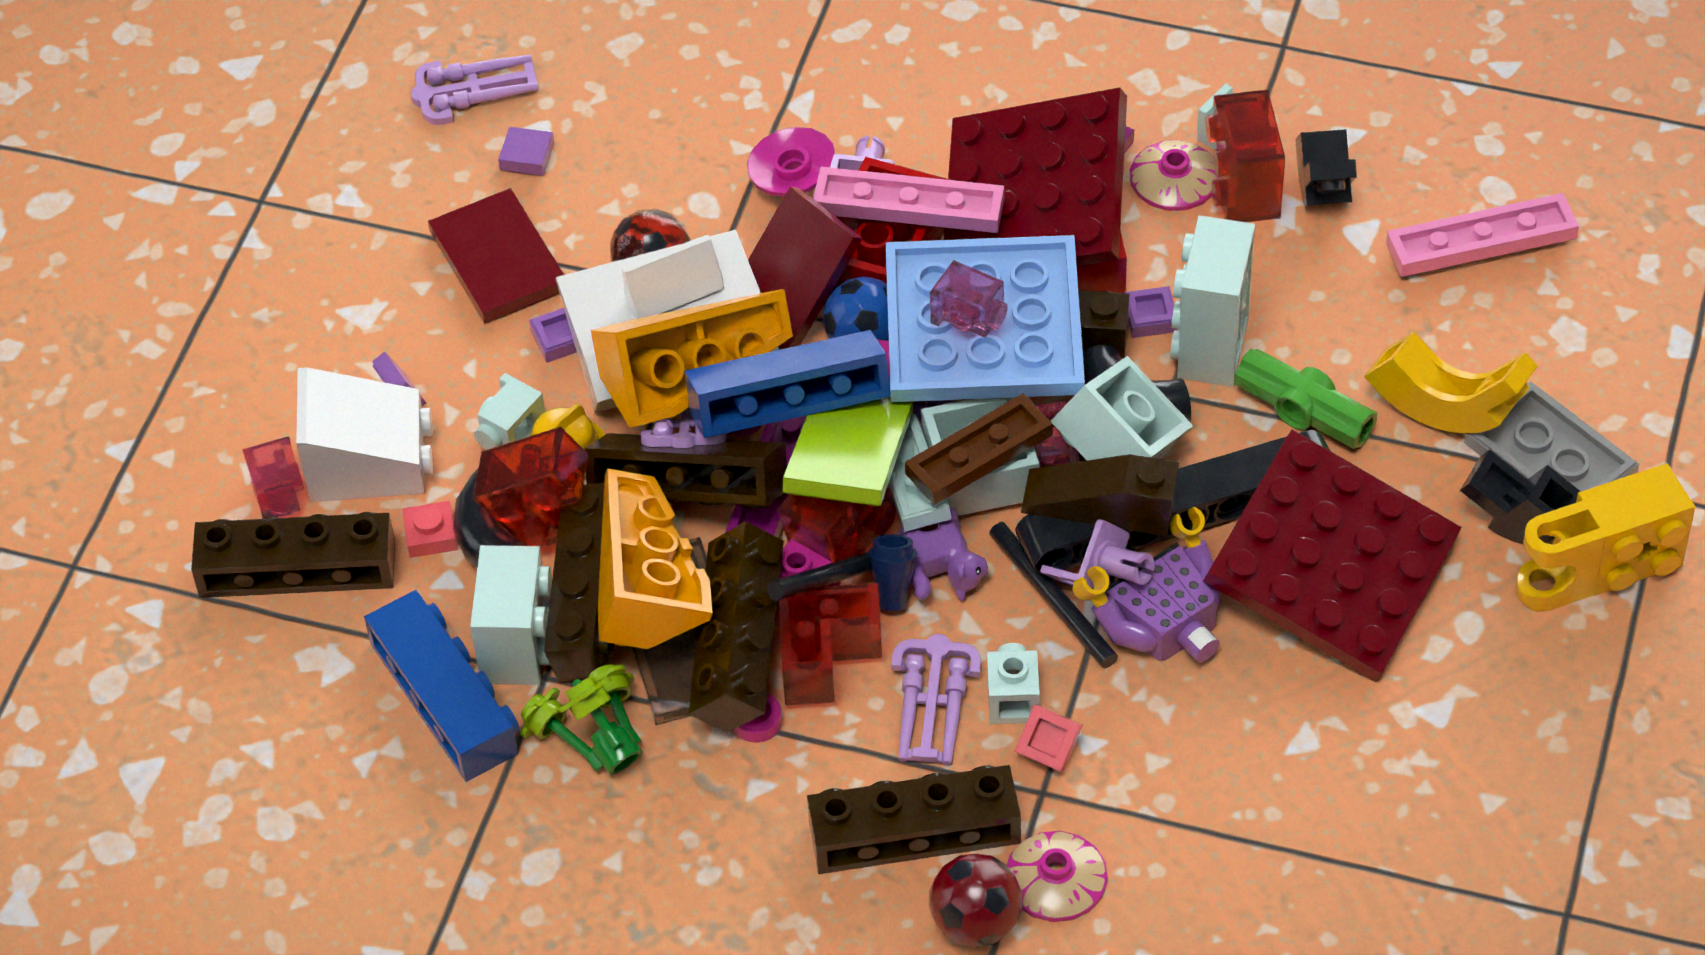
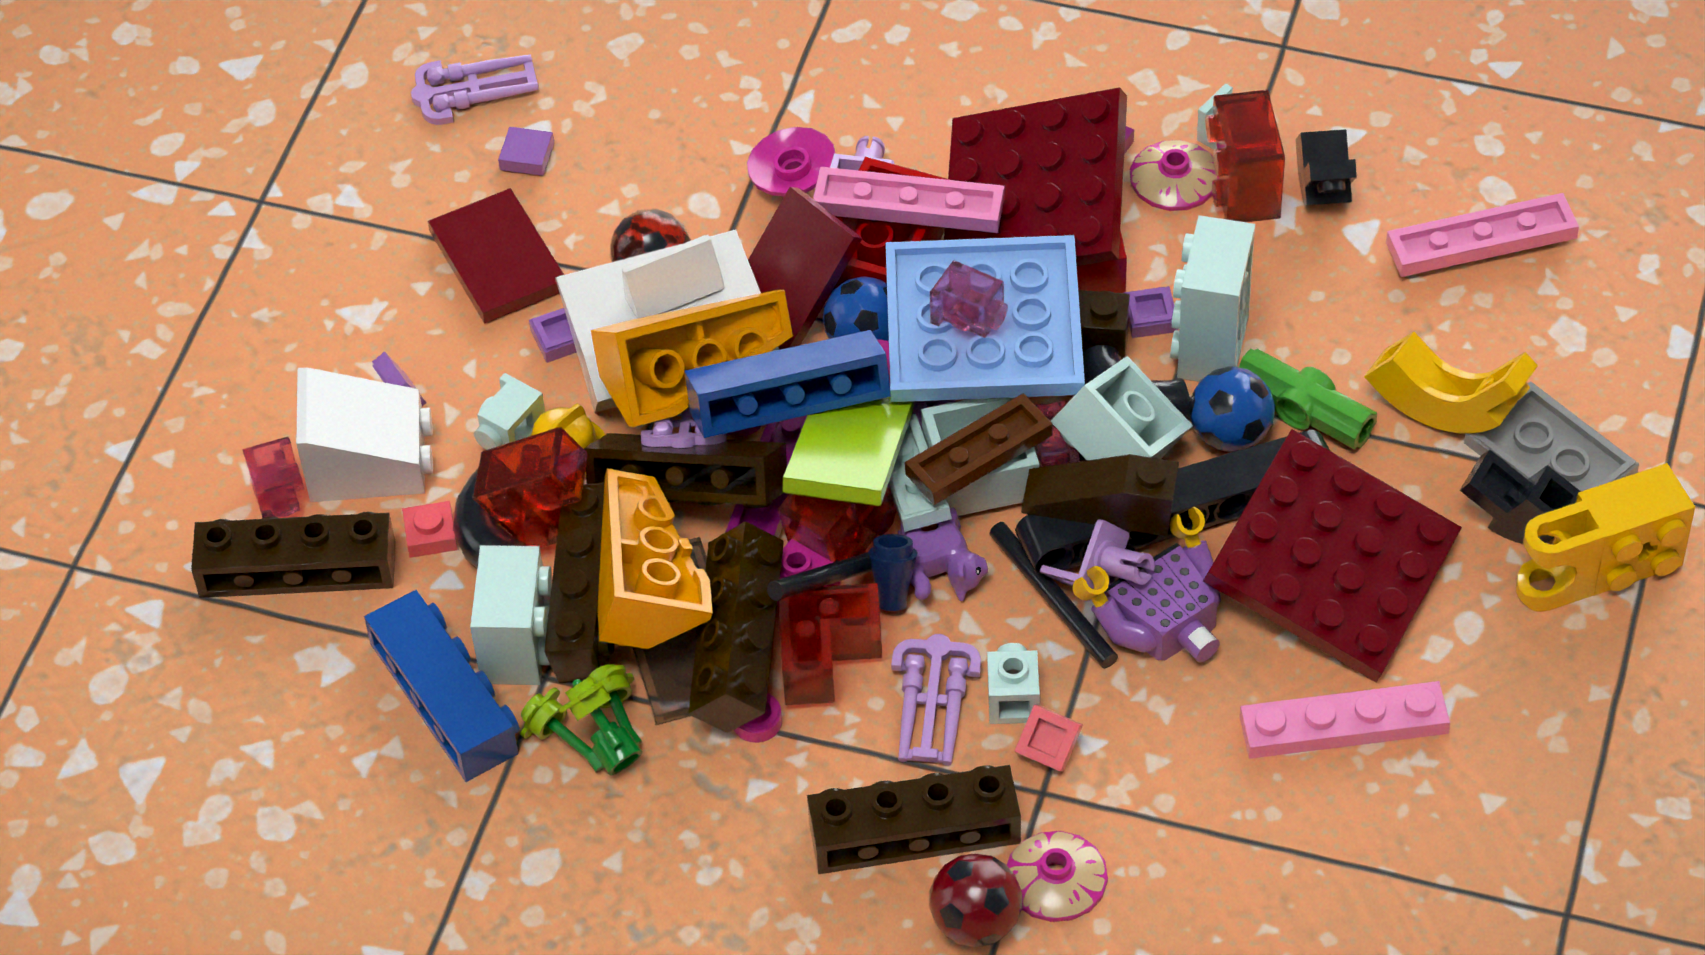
none -> blue piece [1189,366,1275,452]
none -> bright pink plate [1240,681,1450,759]

